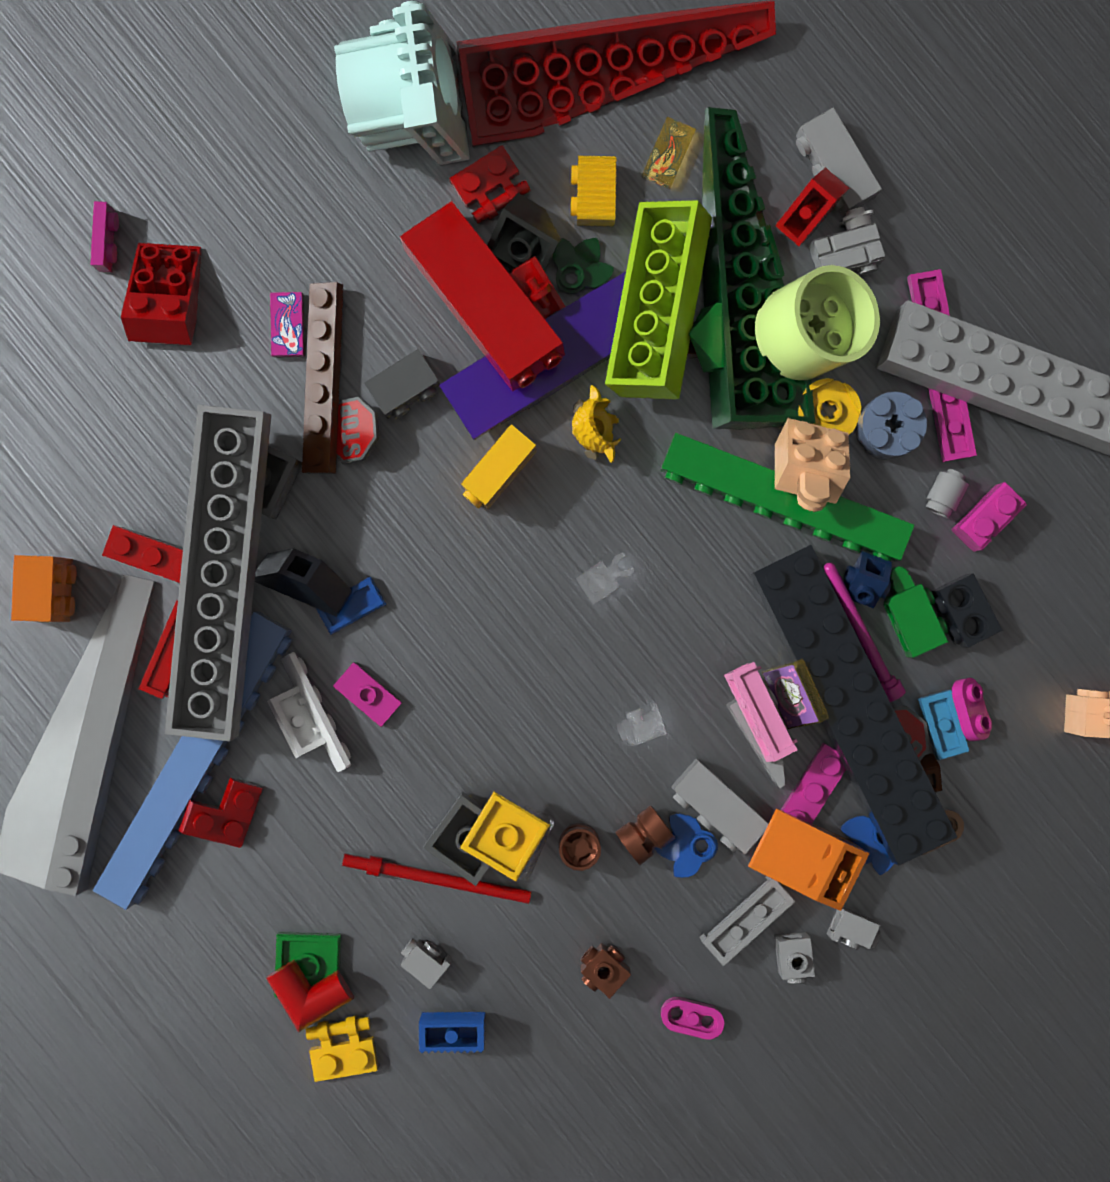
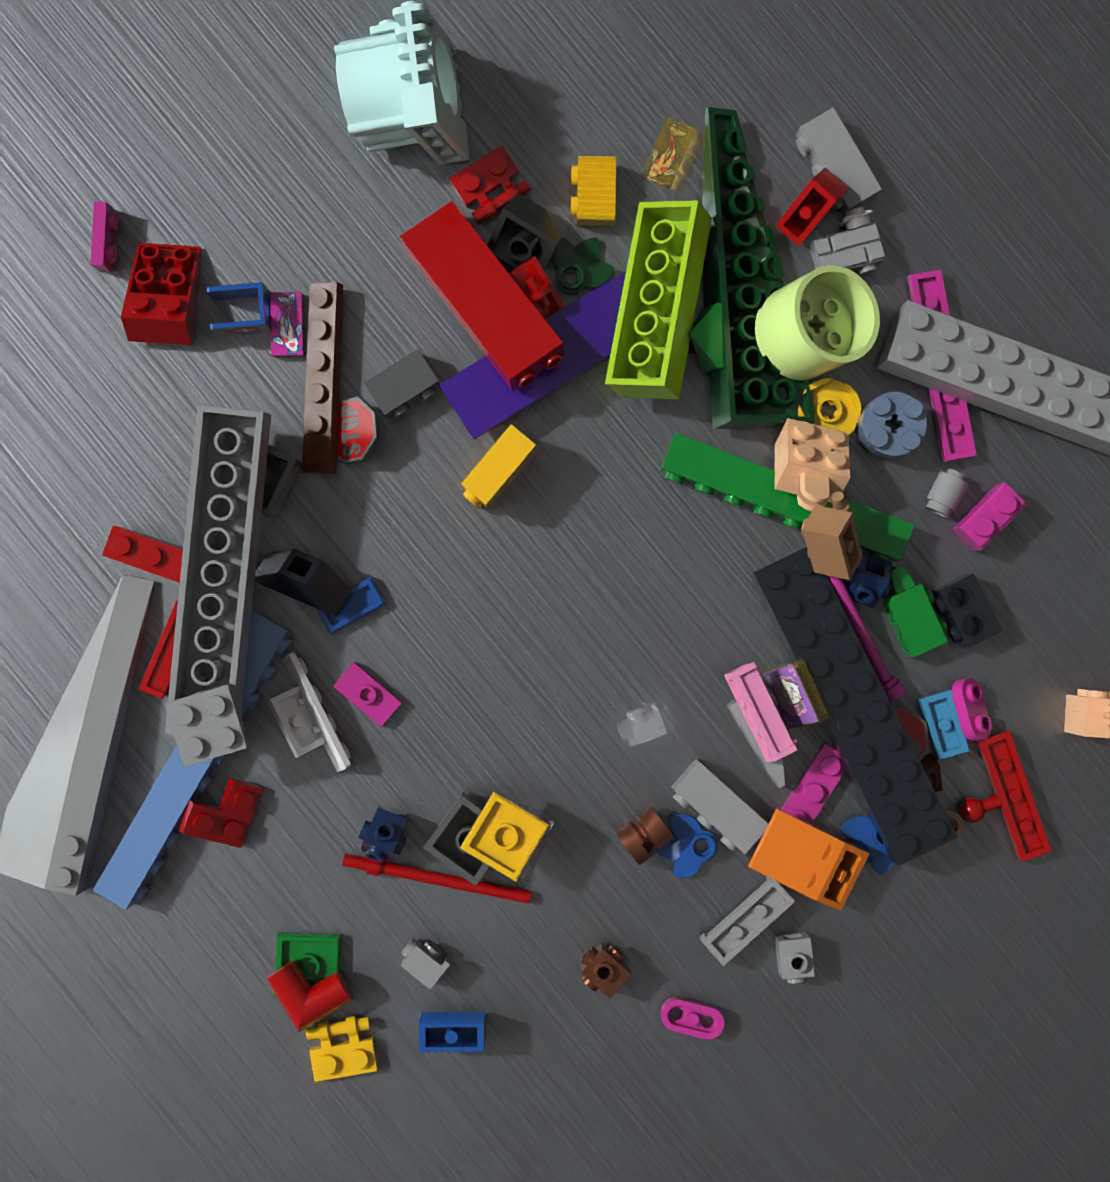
orange brick [11,555,77,622] -> none
red wedge [456,0,776,145] -> none
copper wheel [559,823,601,871] -> none
yellow hair [572,385,621,463] -> none
clear plate [576,553,635,605] -> none
light grey brick [826,907,881,950] -> none
none -> light grey plate [164,683,250,767]
none -> blue piece [207,282,271,336]
none -> dark blue brick [358,807,408,862]
none -> medium nougat brick [801,492,863,580]
none -> red plate [959,730,1052,862]

